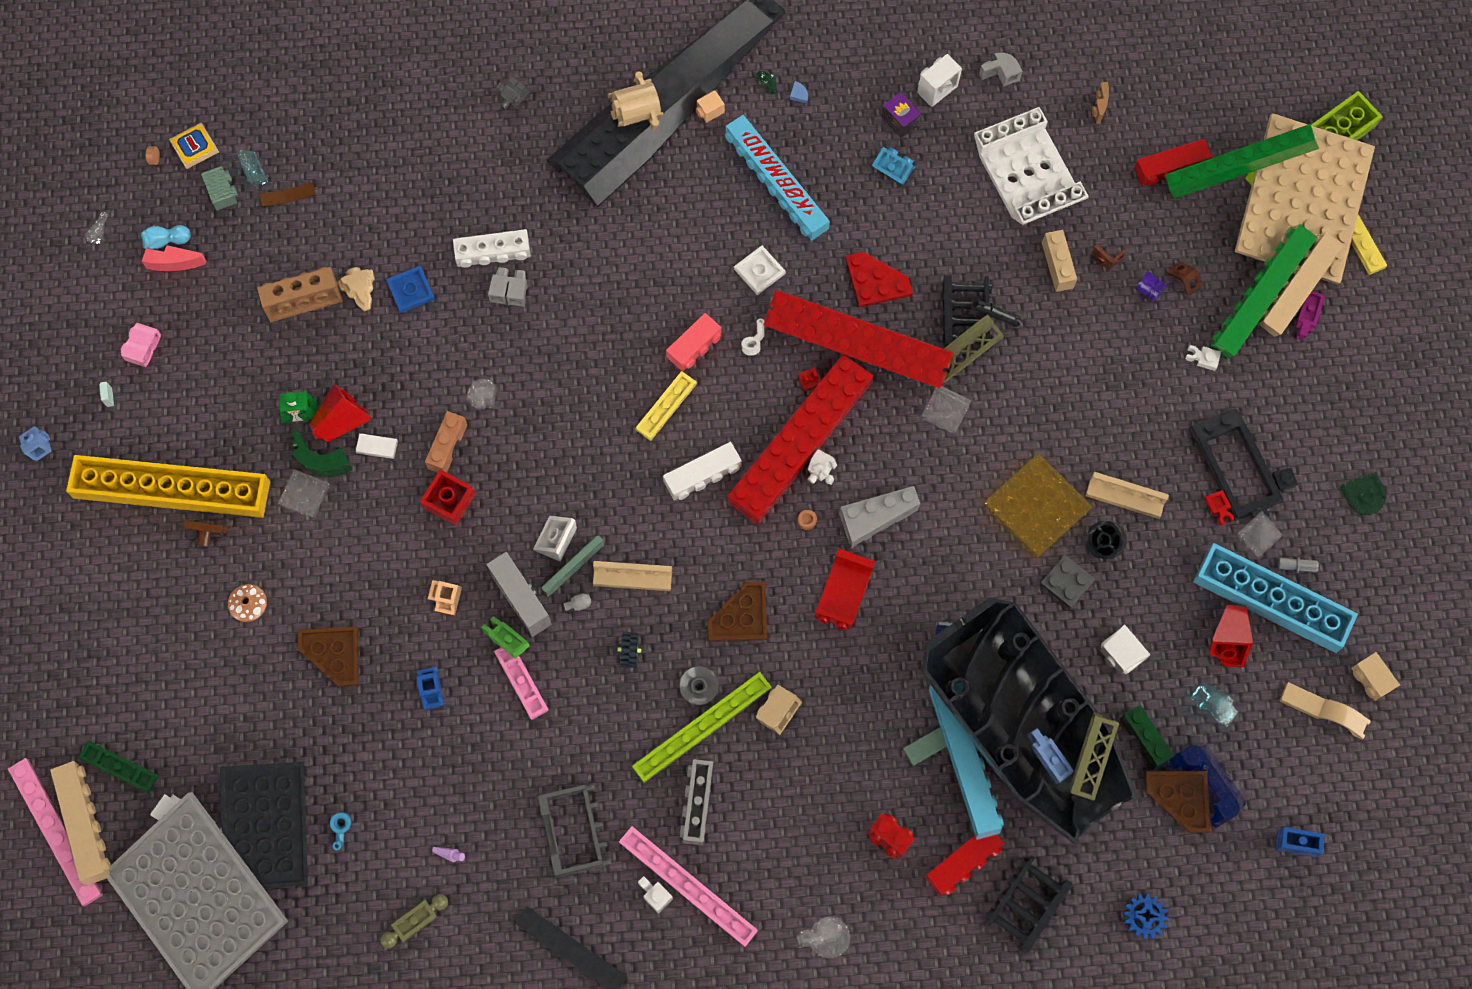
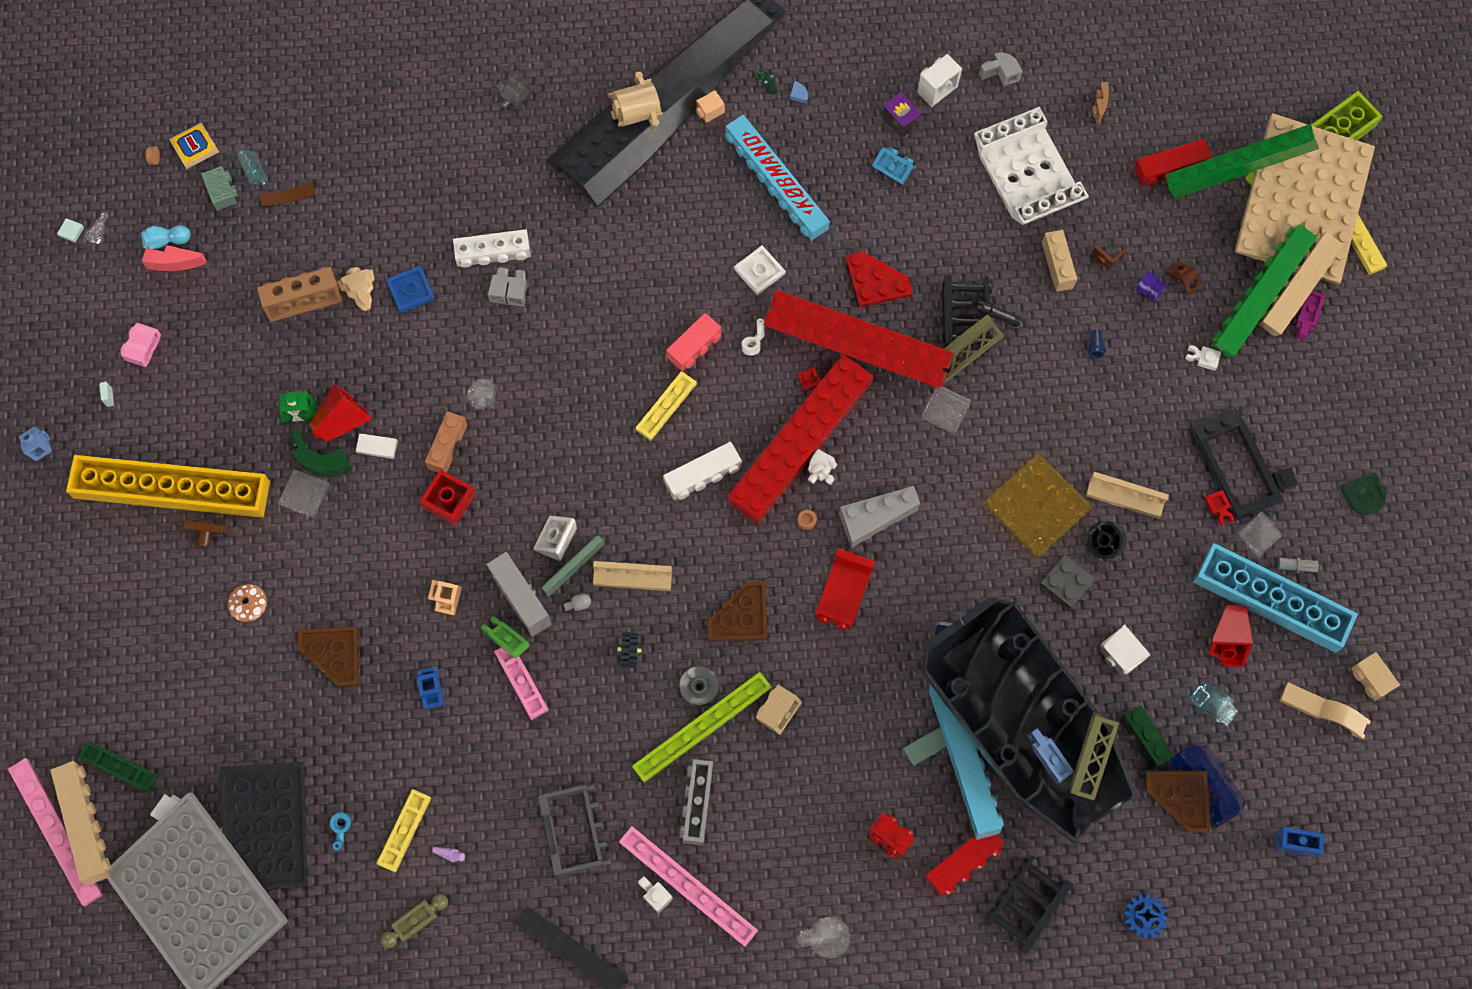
none -> light aqua tile [57,218,84,243]
none -> light yellow plate [376,789,431,873]
none -> dark blue cone [1087,330,1106,359]

